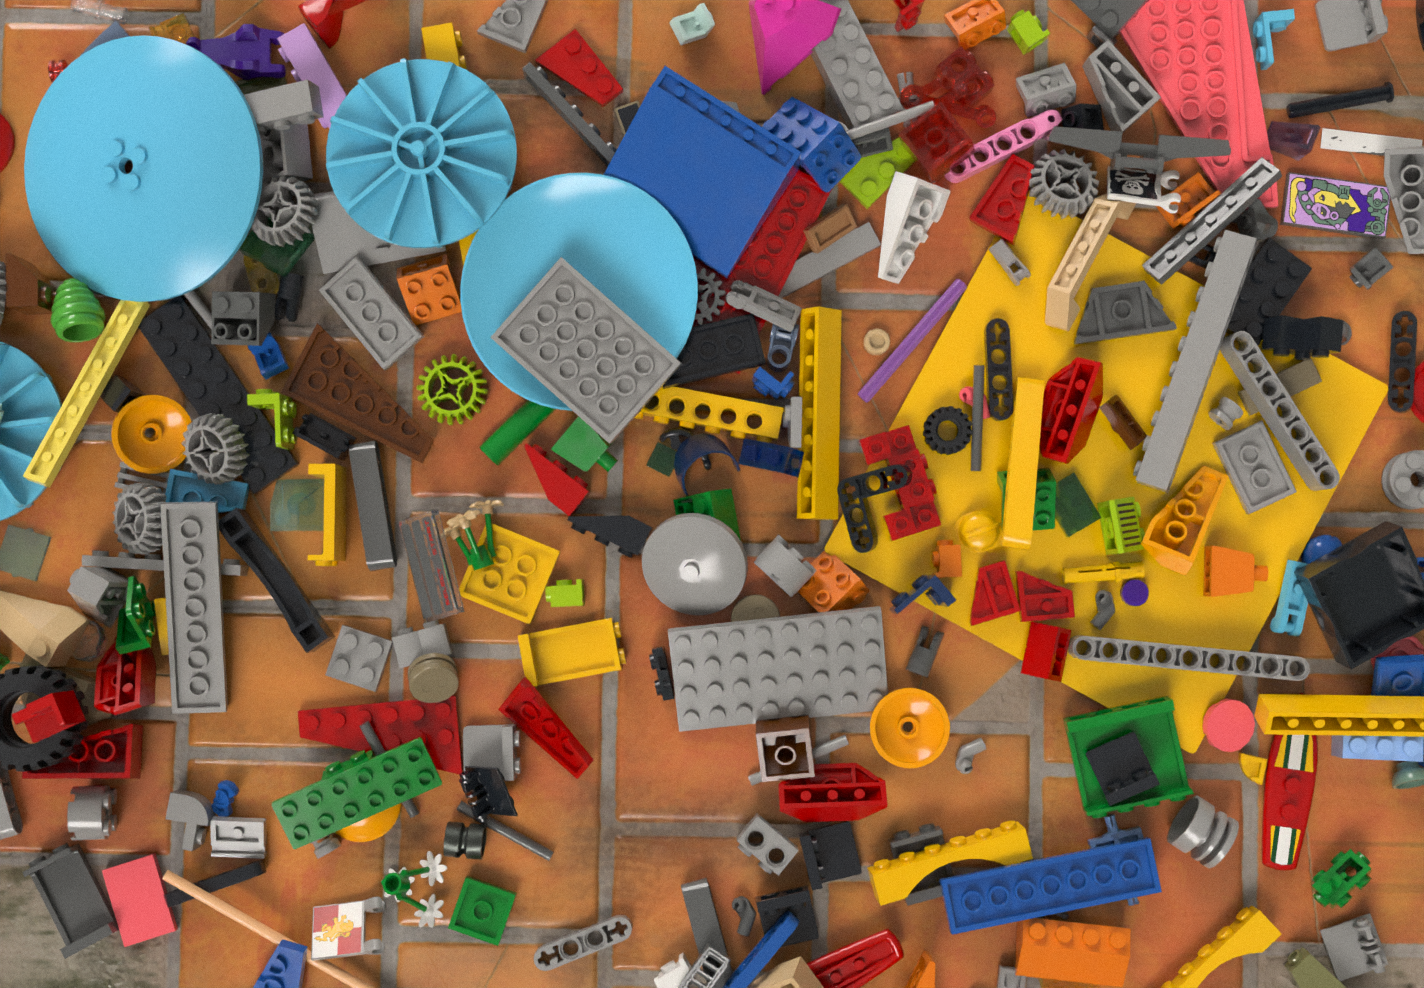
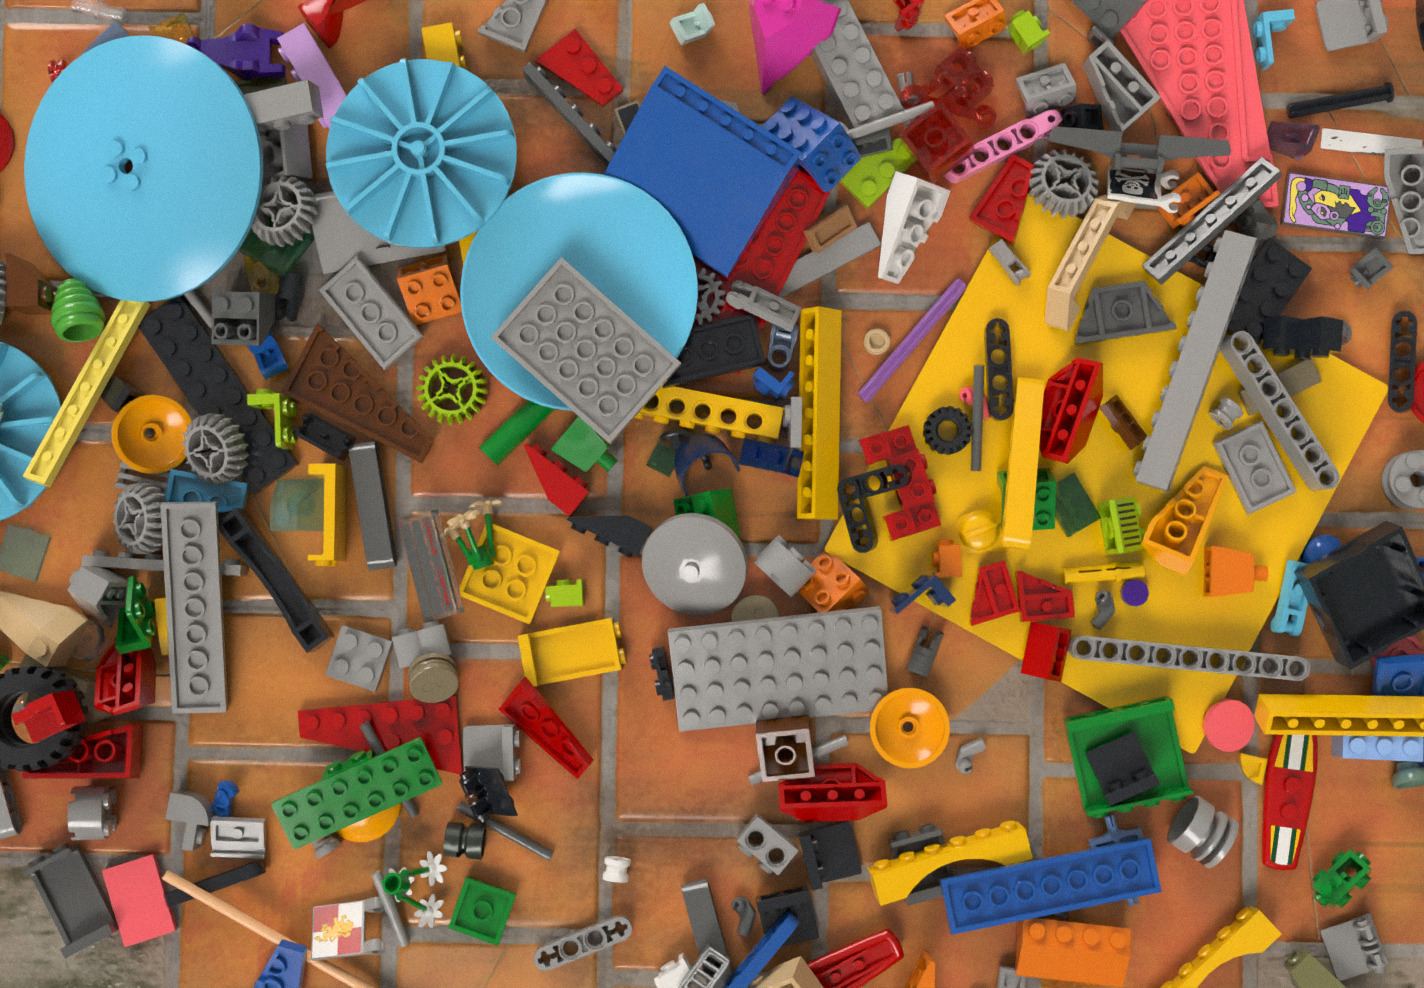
none -> light grey bar [371,870,410,947]
none -> white wheel [602,856,631,883]

